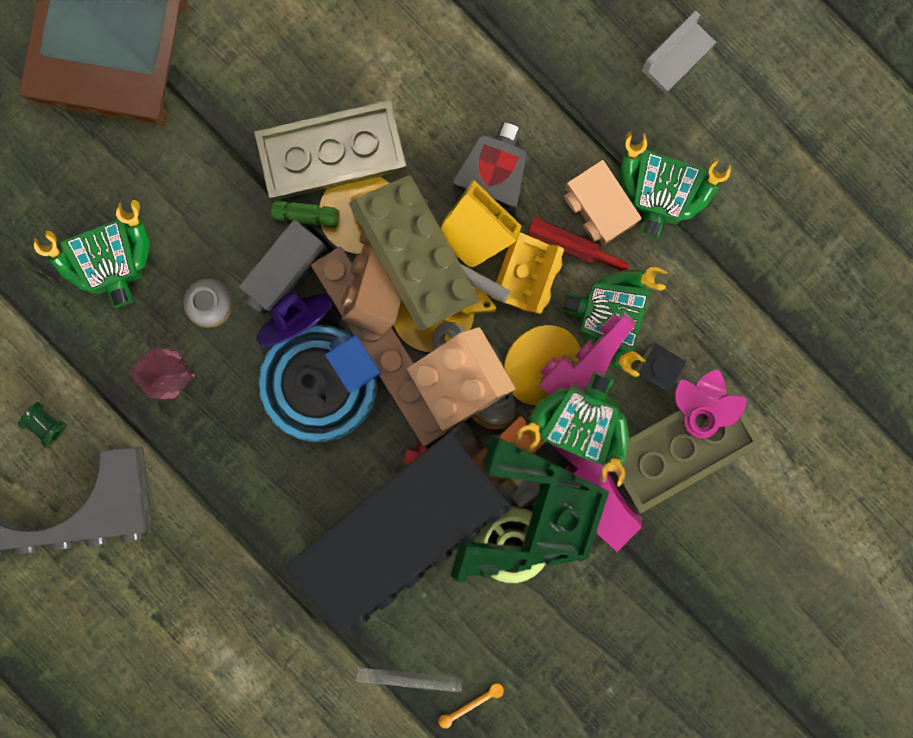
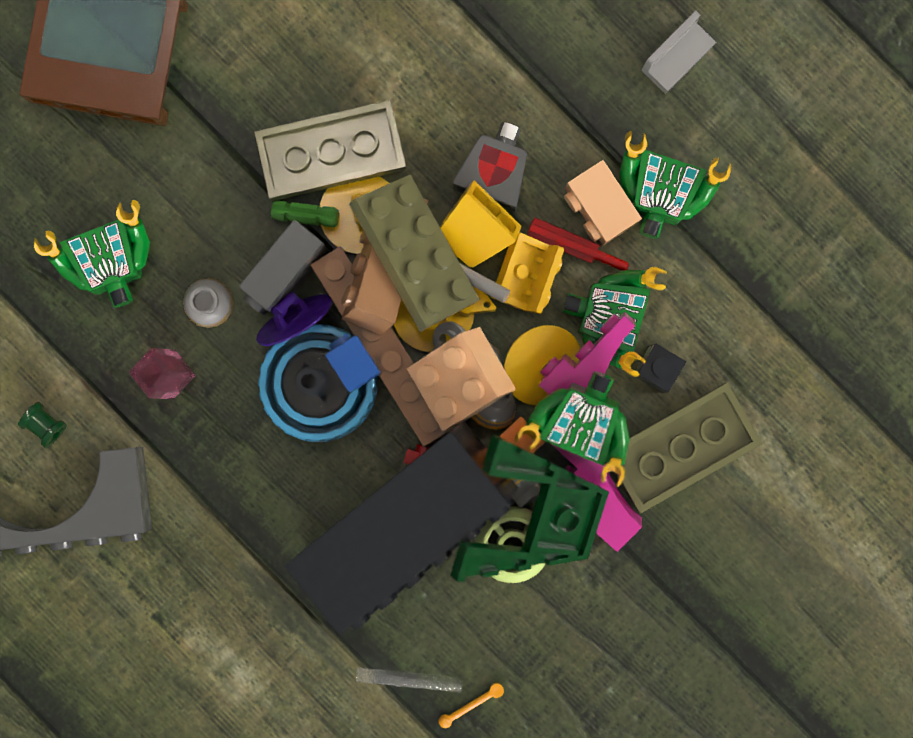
dark pink plate [675,370,747,439] -> none

